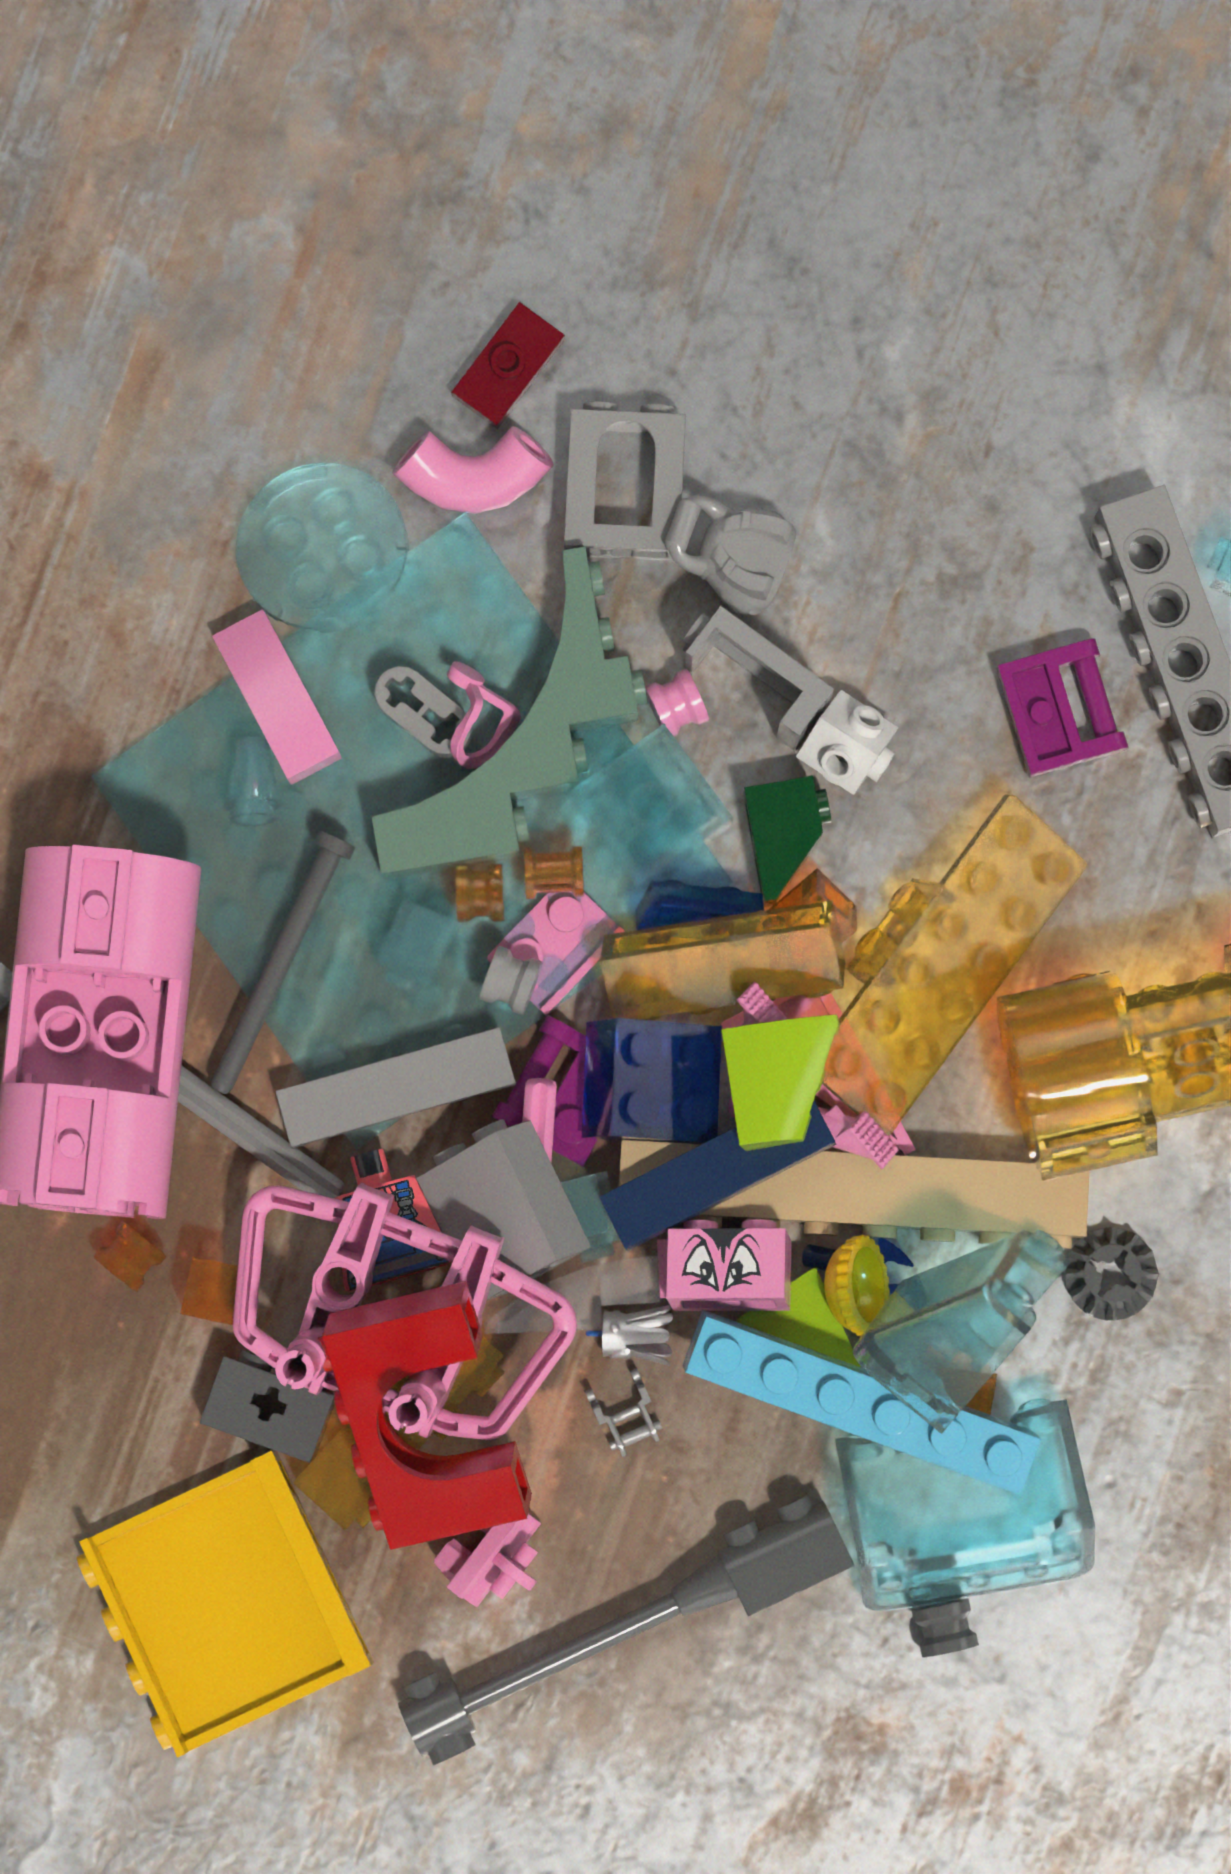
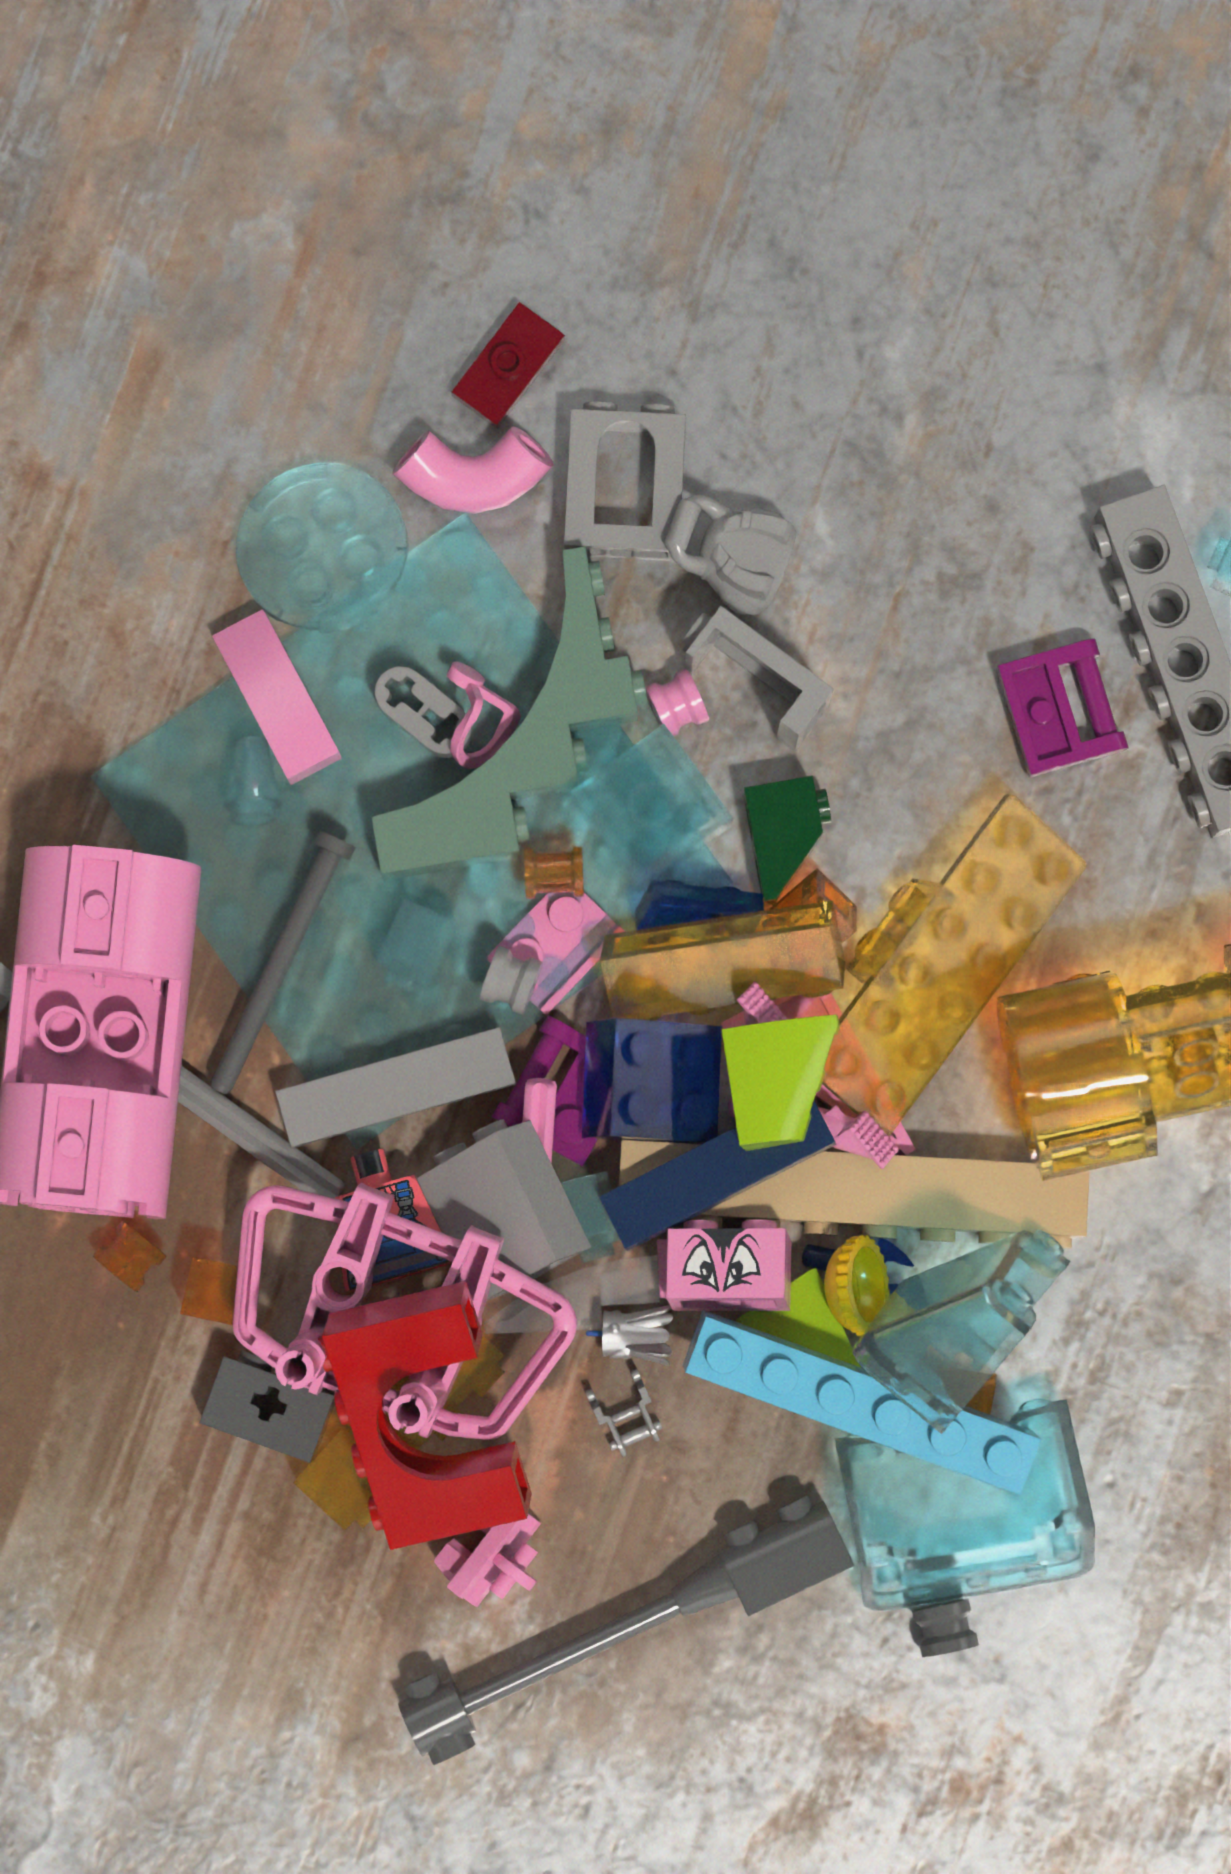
yellow panel [76,1450,374,1758] -> none
clear orange wheel [455,864,504,923] -> none
white brick [796,690,899,795] -> none
dark grey gear [1064,1227,1159,1321] -> none

